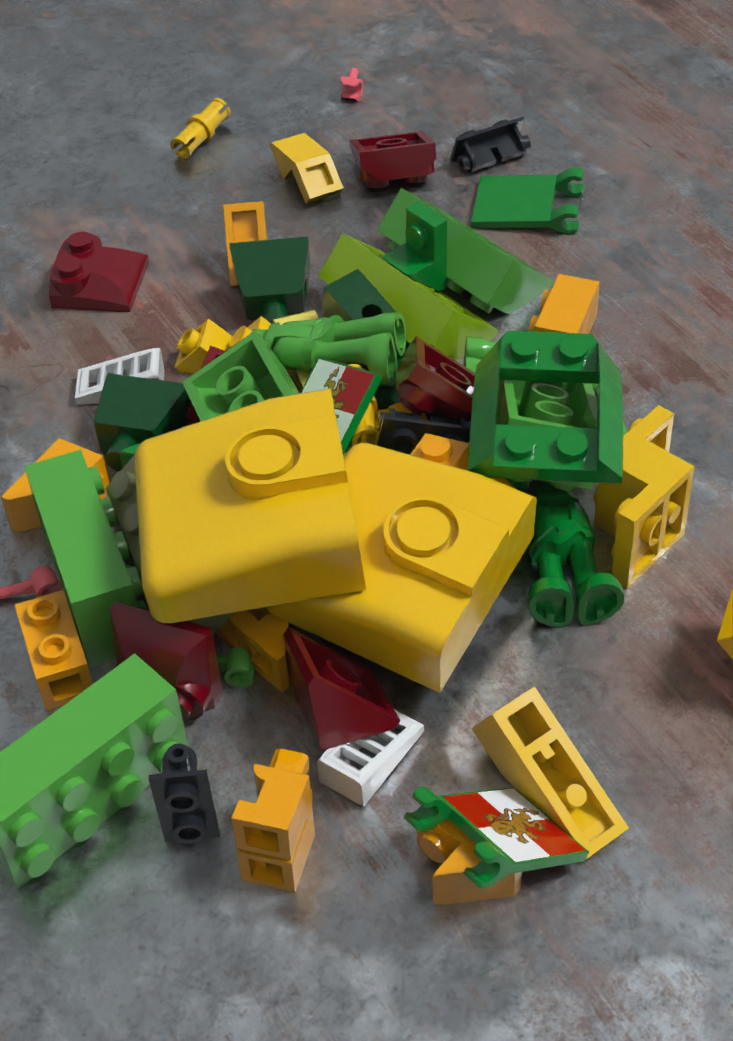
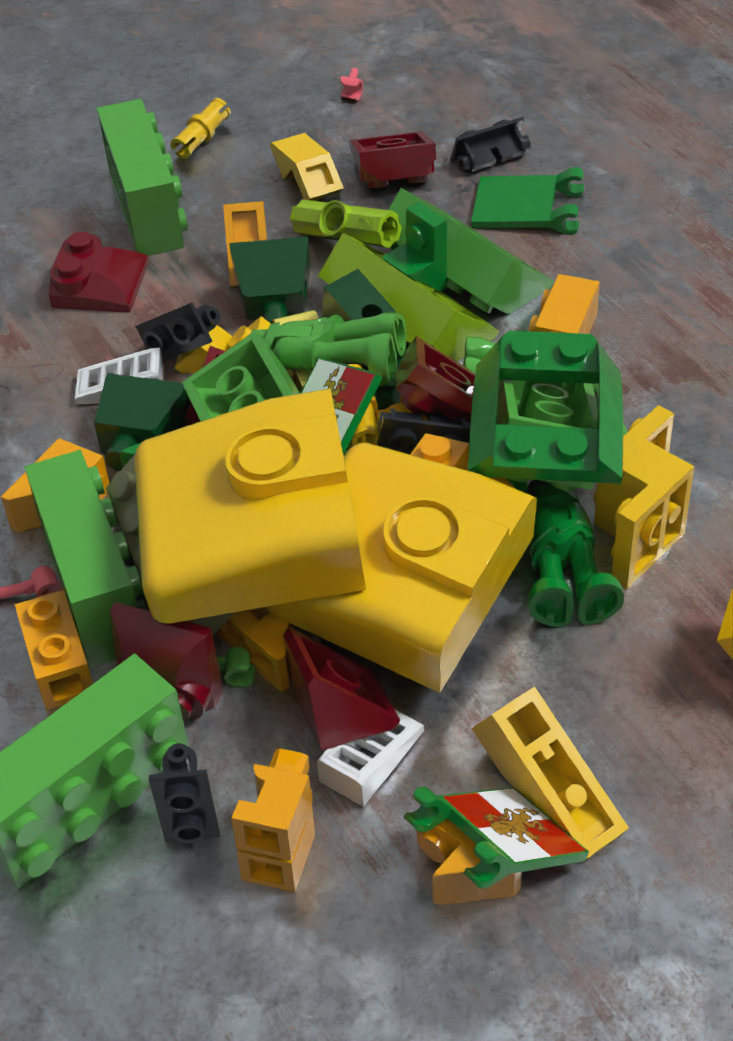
none -> bright green brick [97,99,188,256]
none -> black hinge [135,302,220,361]
none -> lime piece [289,199,402,248]

